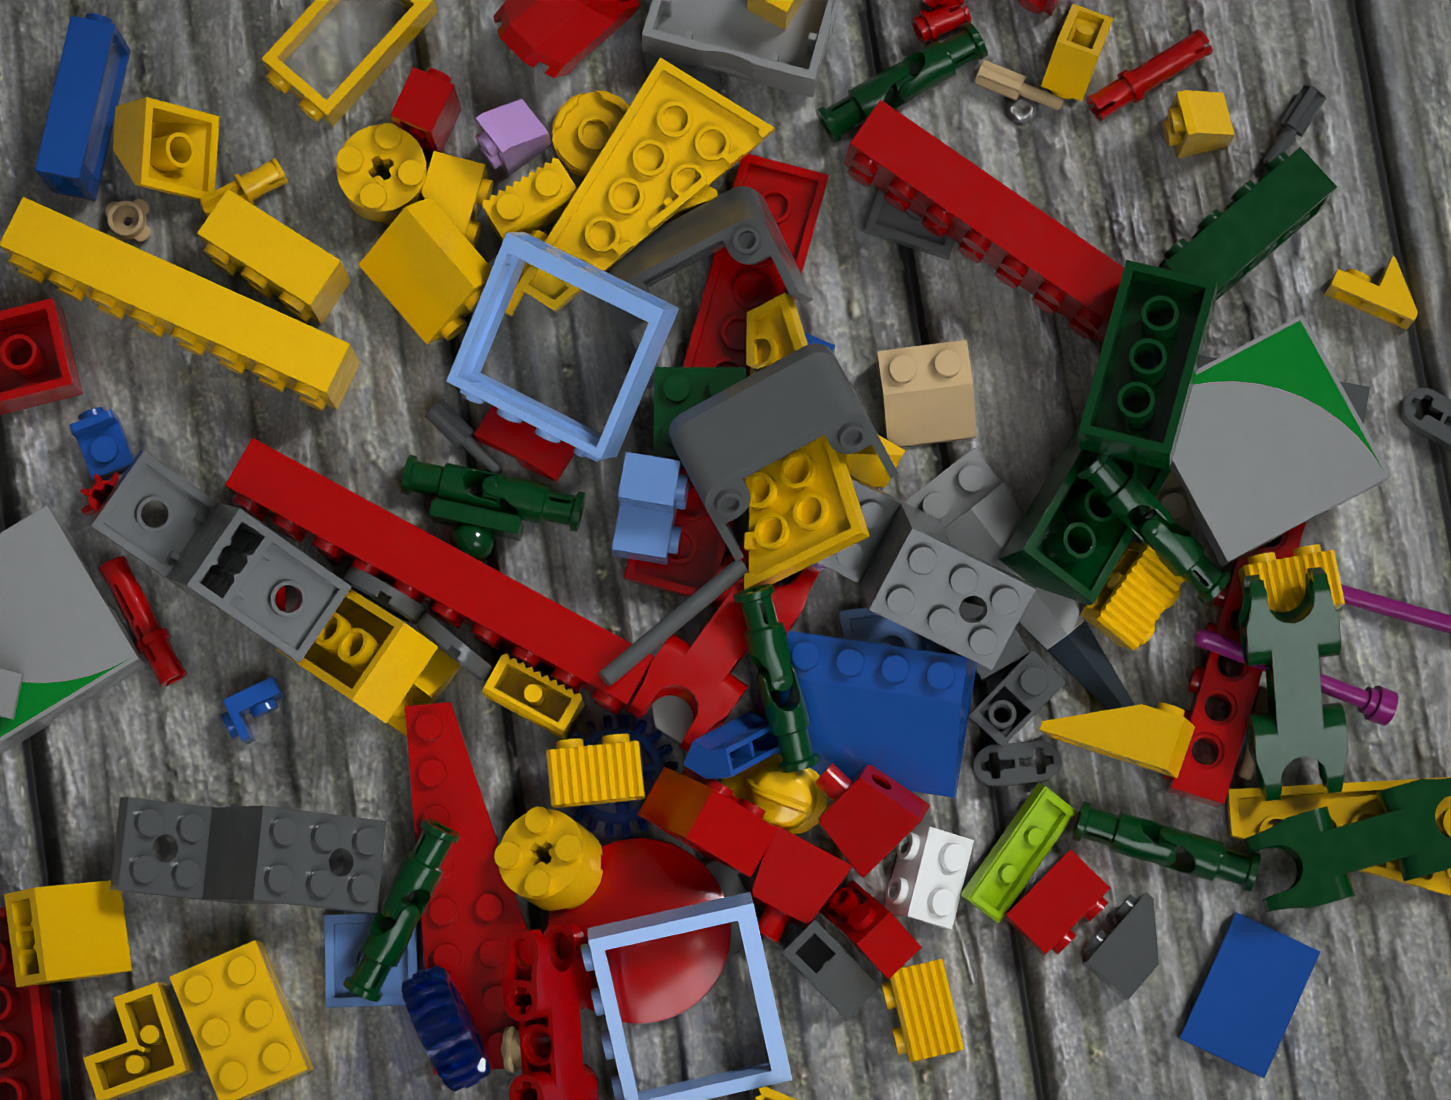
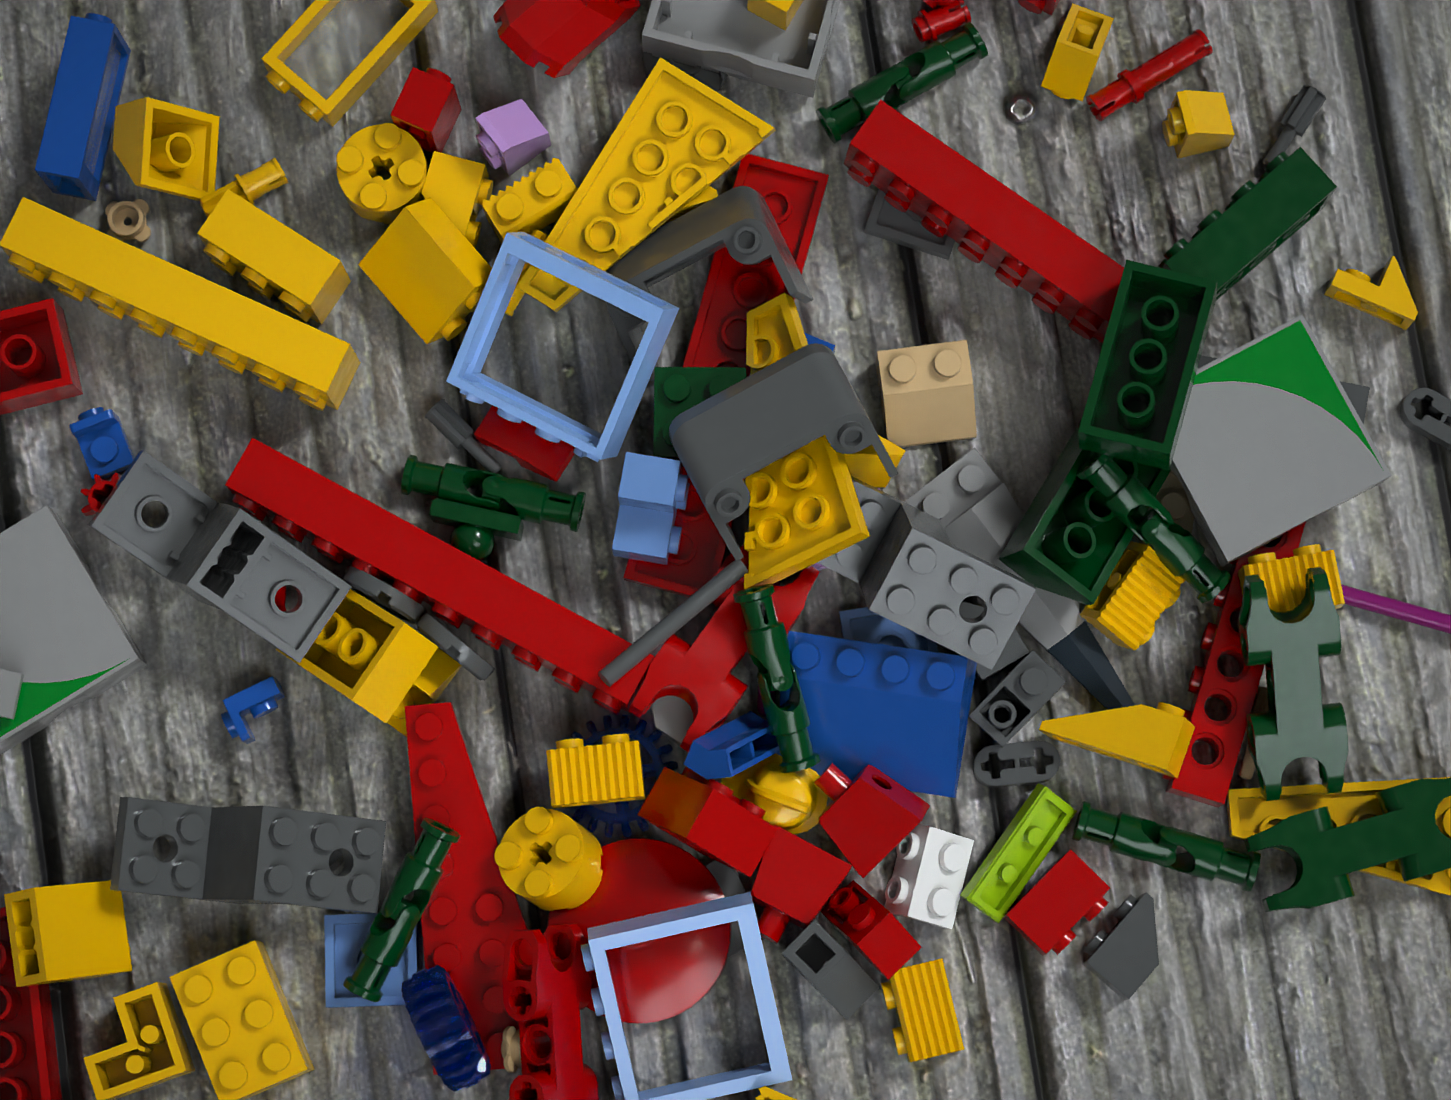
red pin [99,556,187,687] -> none
yellow brick [482,653,585,740] -> none
yellow tile [552,91,629,178] -> none
tan axle [974,59,1064,110] -> none
blue tile [1178,912,1320,1078] -> none
magenta piece [1194,629,1398,726] -> none

